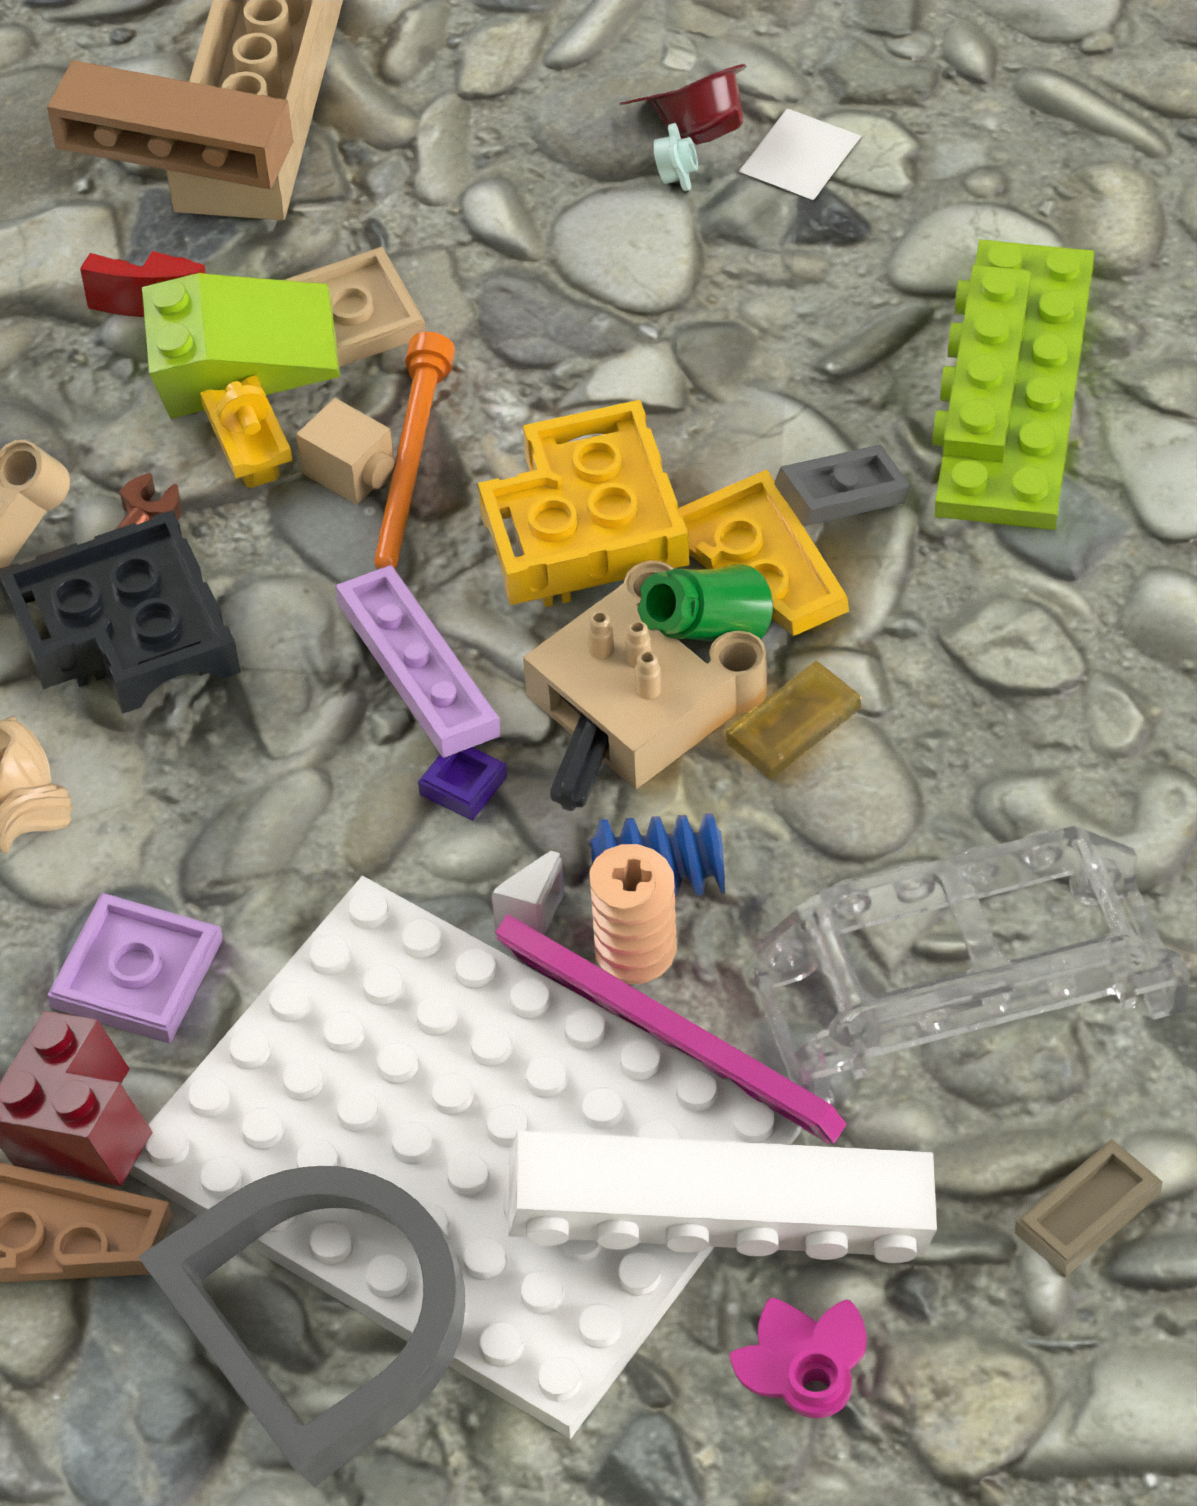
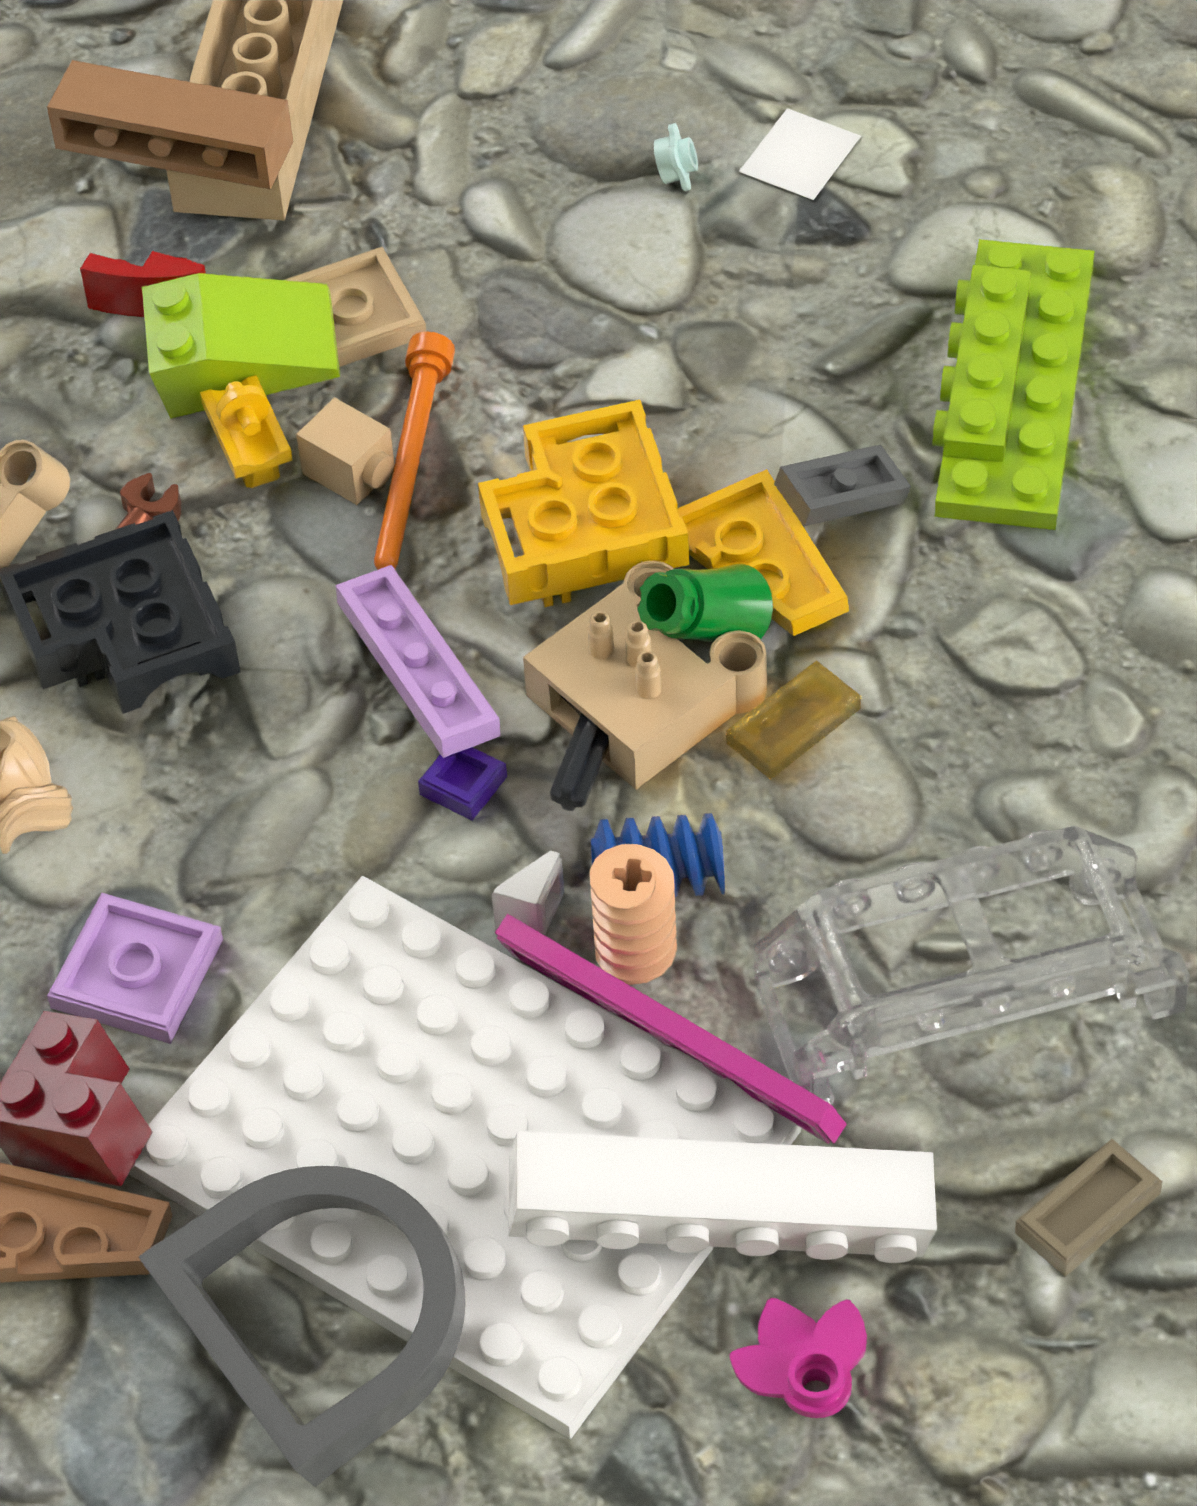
dark red piece [619,64,747,145] -> none

